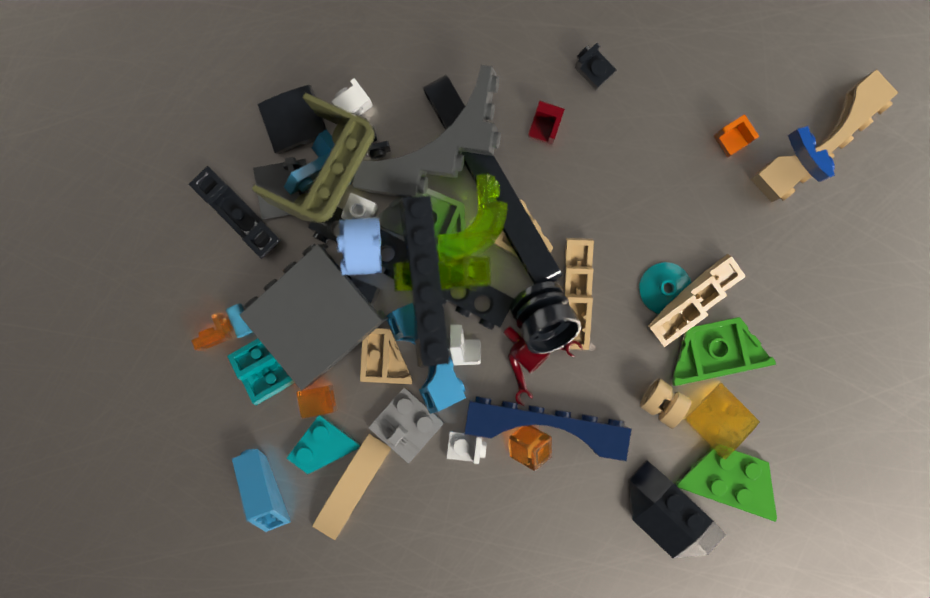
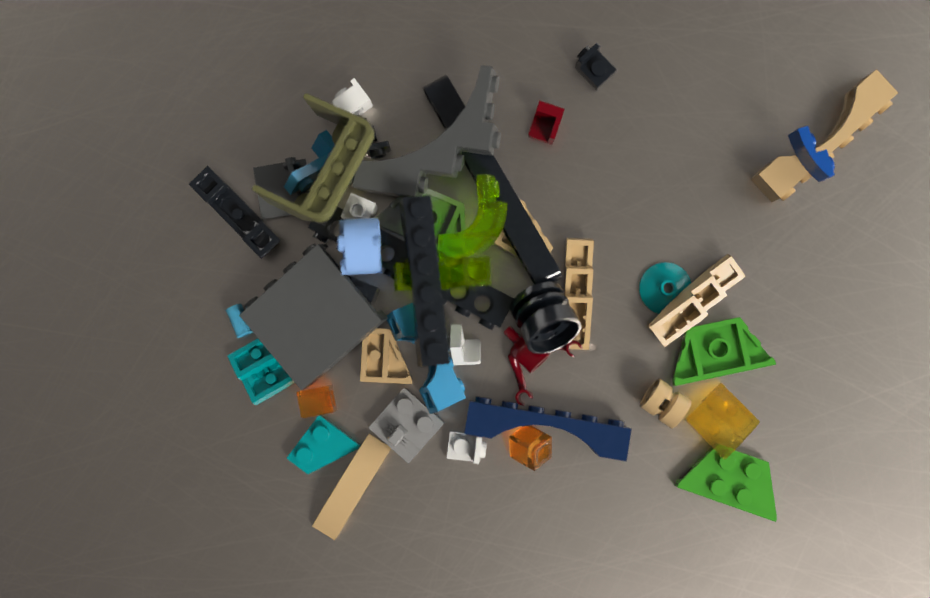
clear orange bracket [191,313,233,351] -> none
dark azure slope [232,449,291,532] -> none
black slope [258,85,327,154] -> none
black wedge [628,460,726,558] -> none
orange panel [714,114,759,158] -> none

